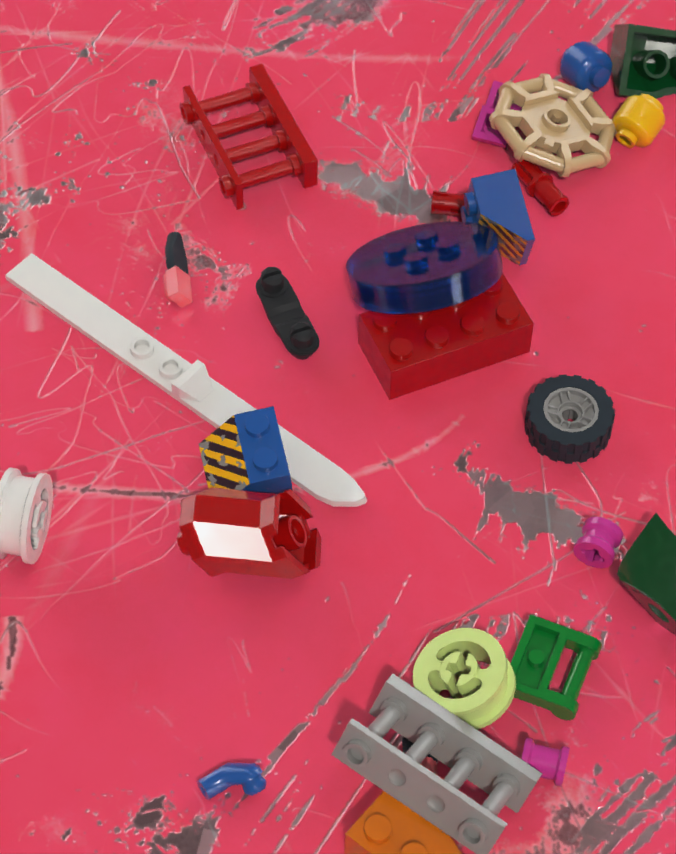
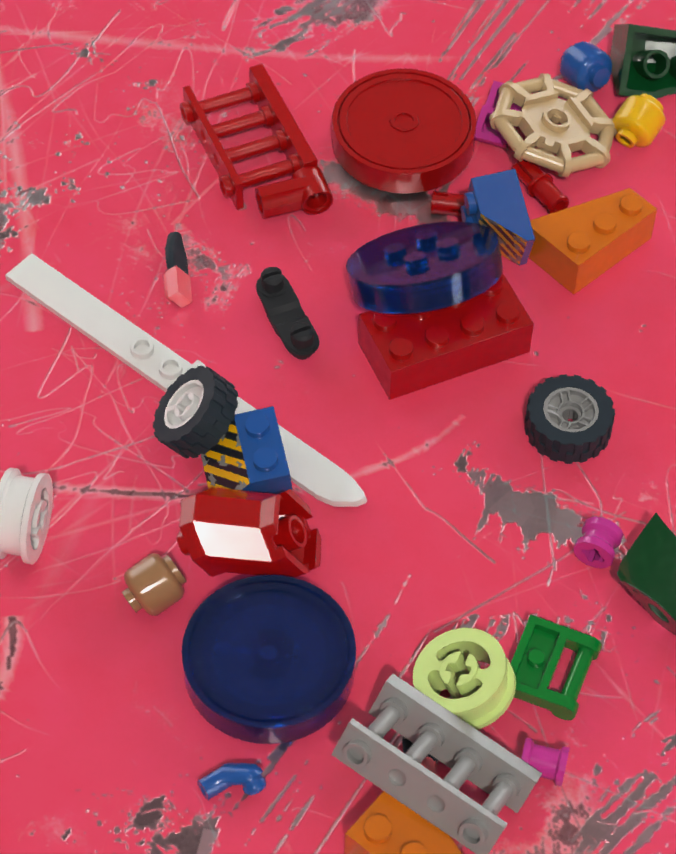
none -> medium nougat head [122,553,187,616]
none -> black wheel [153,366,238,458]
none -> clear blue brick [182,575,356,744]
none -> red piece [255,165,334,218]
none -> red brick [332,69,477,194]
none -> orange wedge [529,188,657,295]

